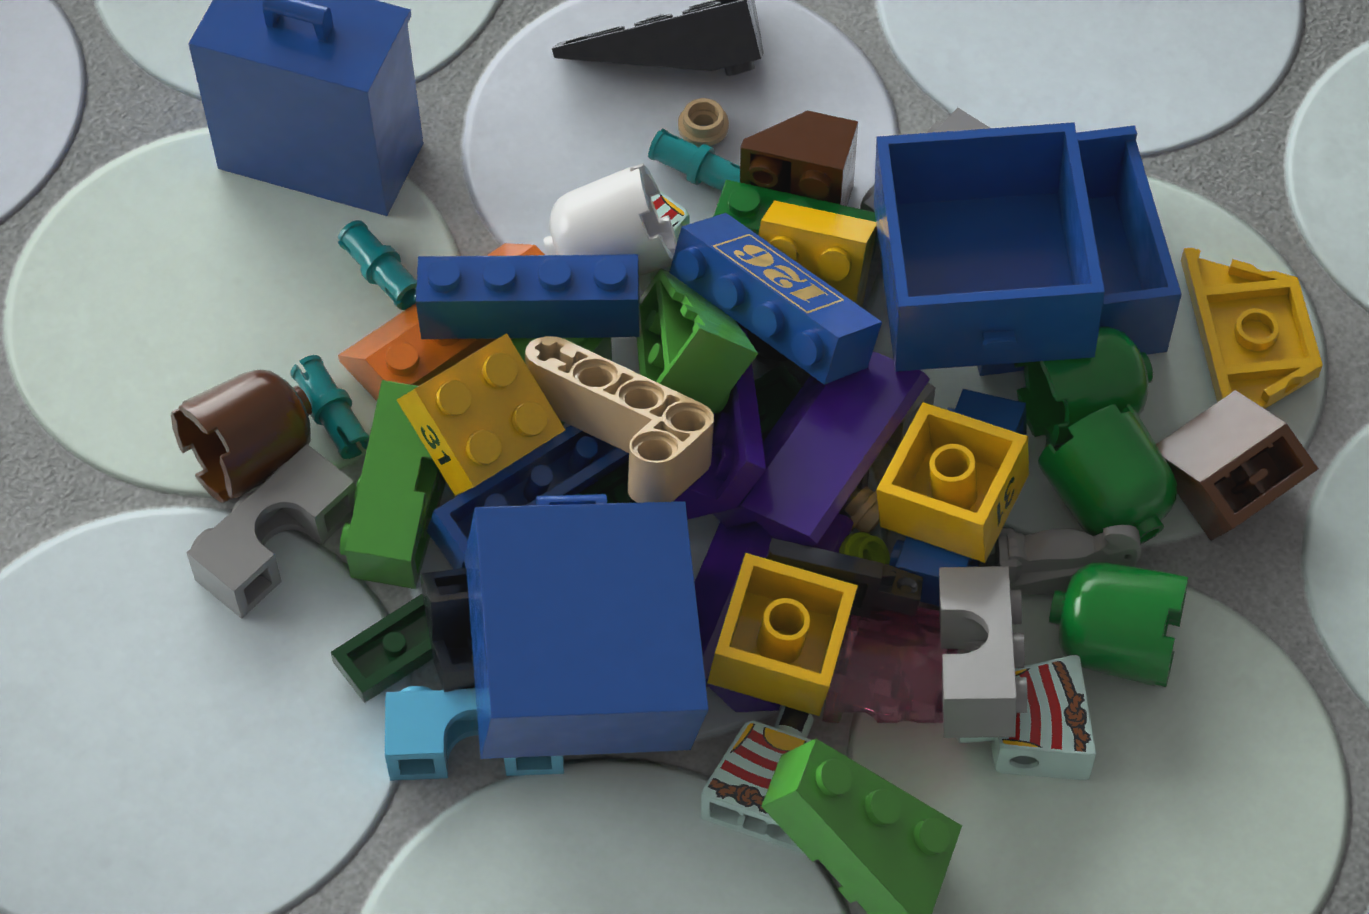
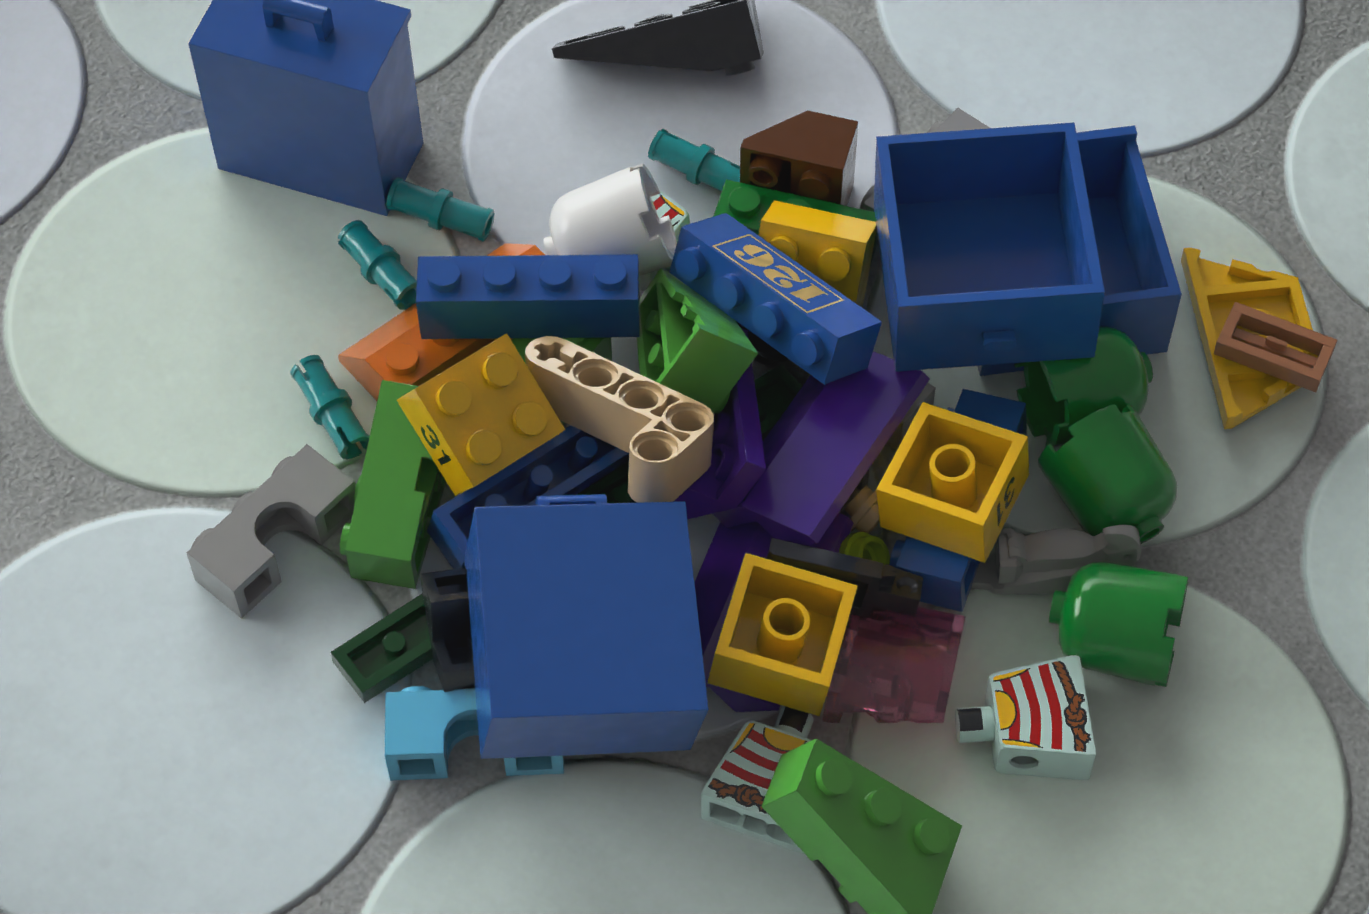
reddish brown cylinder [171,369,312,503] -> none
tan plate [678,98,729,147] -> none
light grey arch [939,566,1027,738] -> none
reddish brown slope [1156,390,1319,541] -> none
none -> teal pin [386,177,495,242]
none -> nougat tile [1213,302,1337,392]

